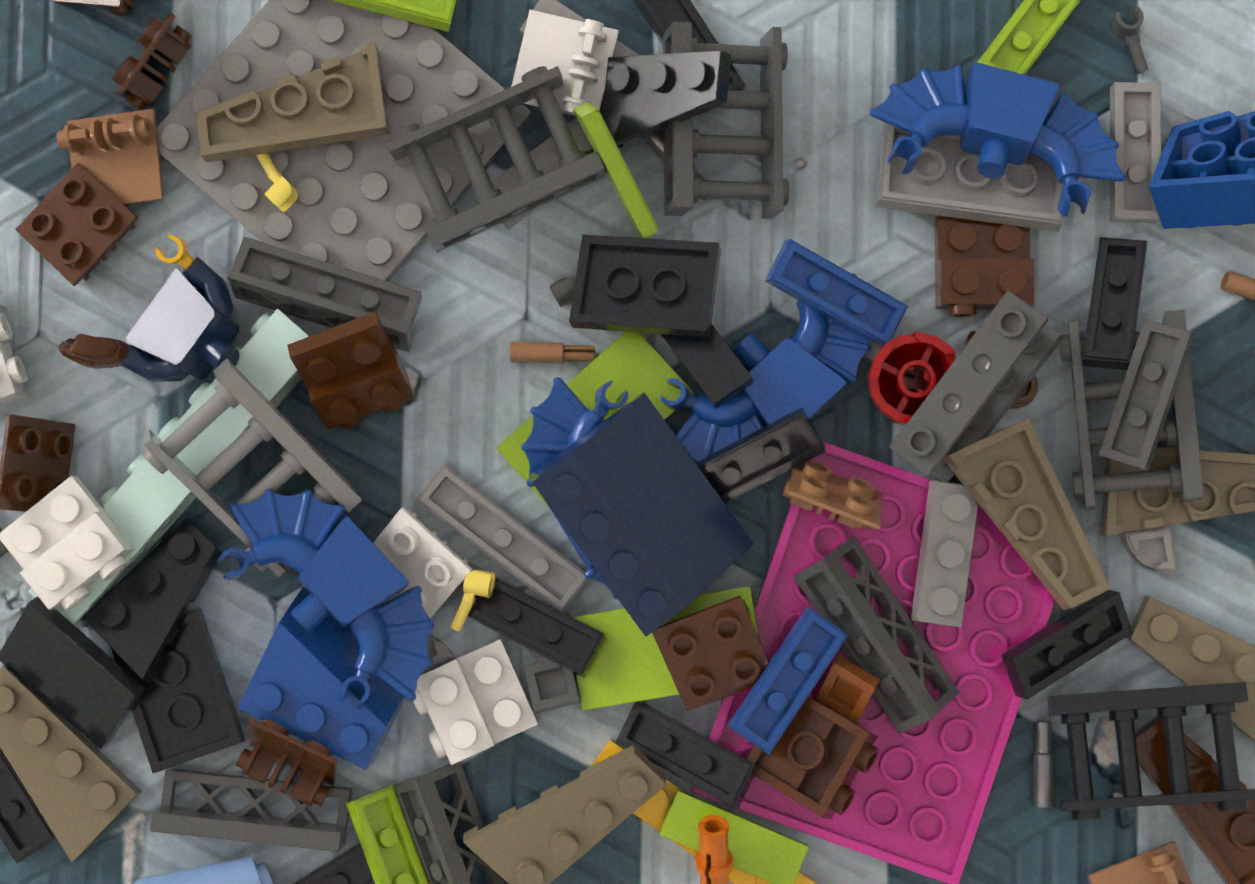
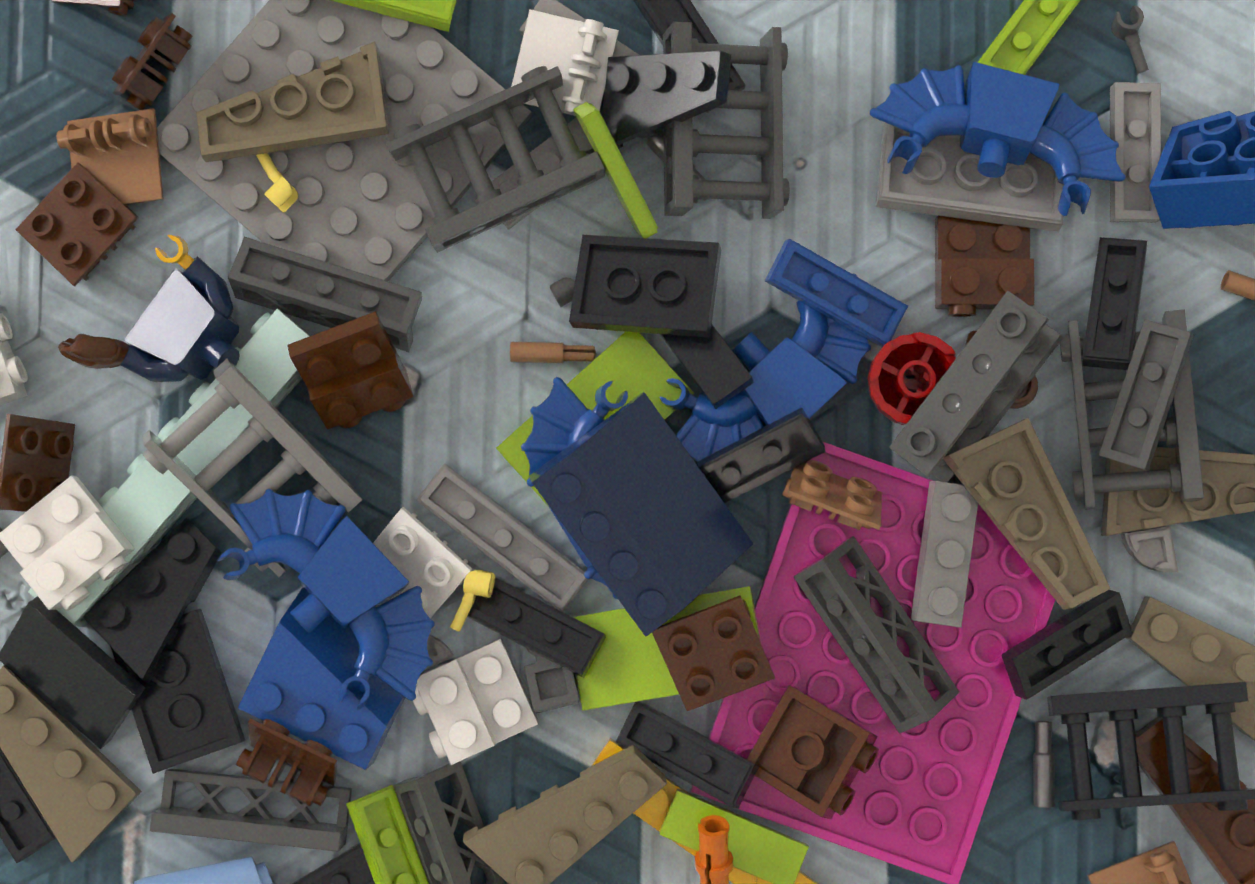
blue tile [727,607,848,755] -> none
dark orange plate [815,655,881,724] -> none

